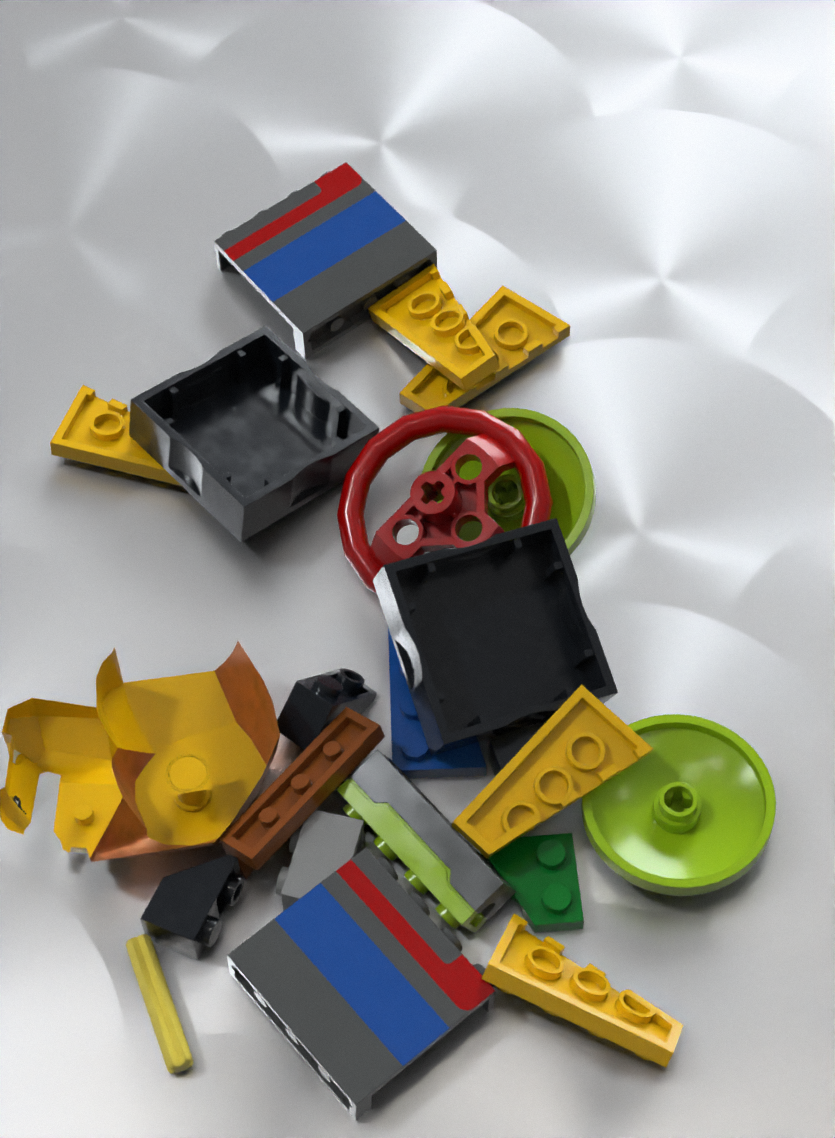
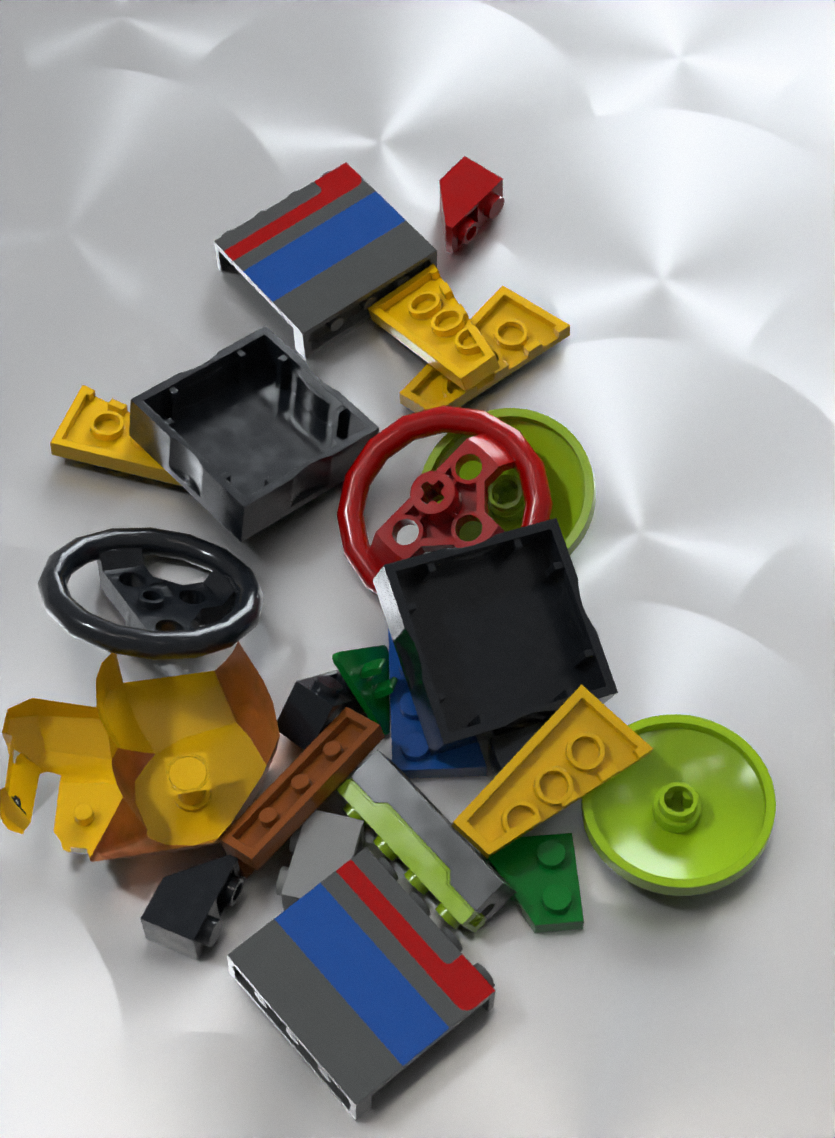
light yellow axle [126,934,193,1074] -> none
yellow wing [481,913,683,1067] -> none
none -> black piece [38,527,264,660]
none -> green piece [332,645,398,735]
none -> red slope [439,156,504,255]

